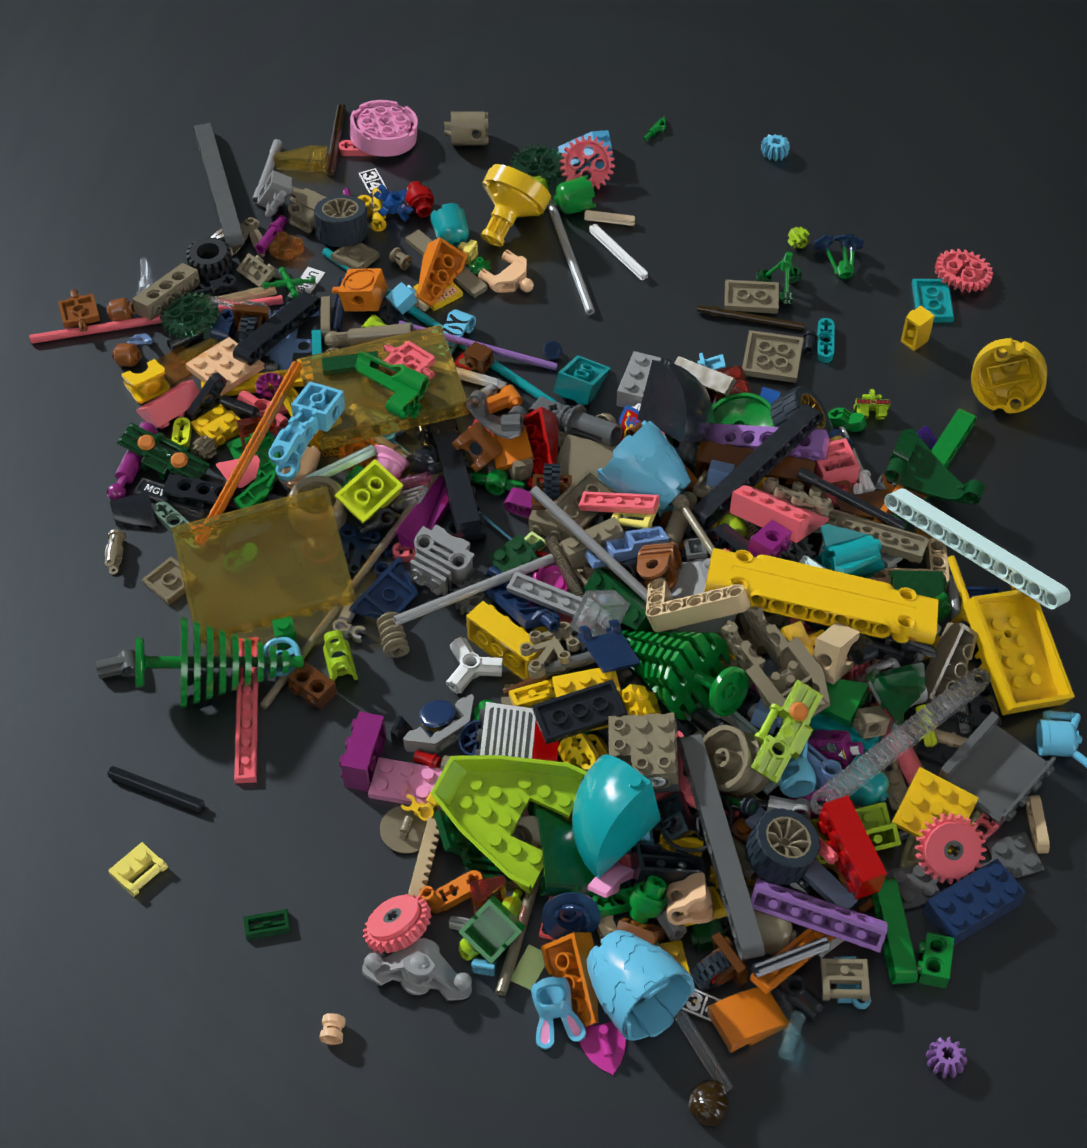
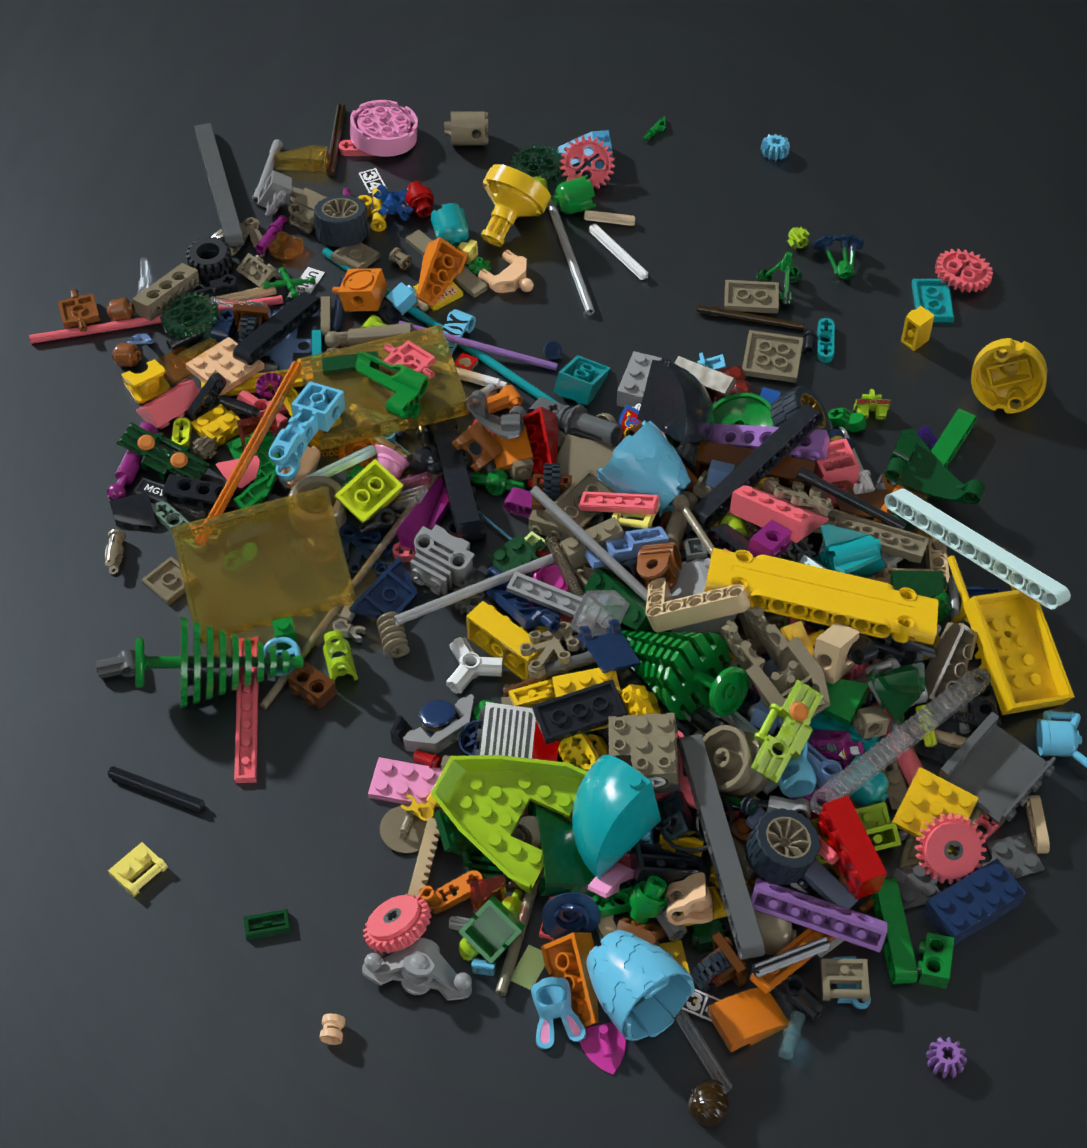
magenta brick [339,711,387,792] -> none
reddish brown brick [464,341,494,374] -> none

